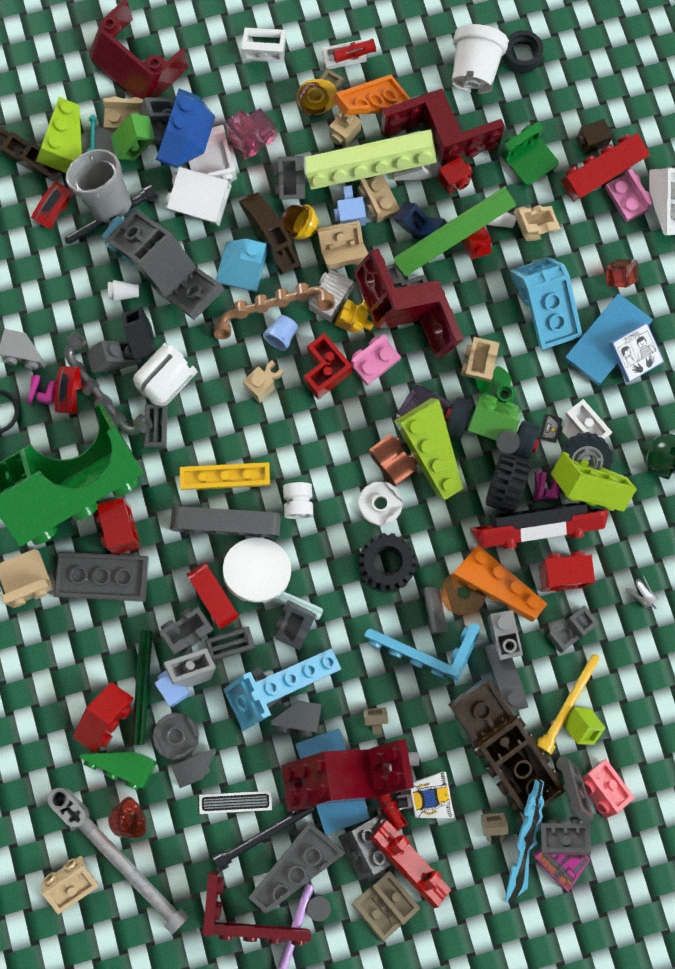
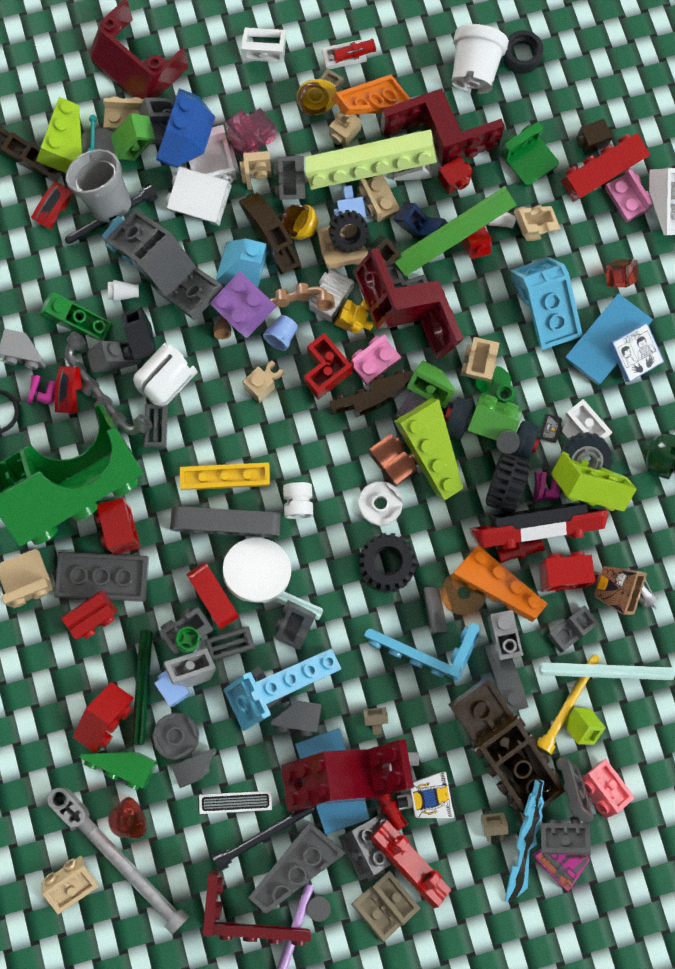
none -> green slope [38,292,112,341]
none -> red brick [61,590,118,640]
none -> green wheel [175,627,200,654]
none -> medium lavender brick [210,271,277,338]
none -> tan bracket [240,151,272,190]
none -> black tyre [328,210,369,253]
none -> dark brown slope [330,370,413,418]
none -> dark brown brick [366,236,401,267]
none -> bright green slope [407,360,455,409]
none -> red pin [497,539,545,563]
none -> light aqua axle [539,663,675,680]
none -> medium nougat torso [592,566,647,615]

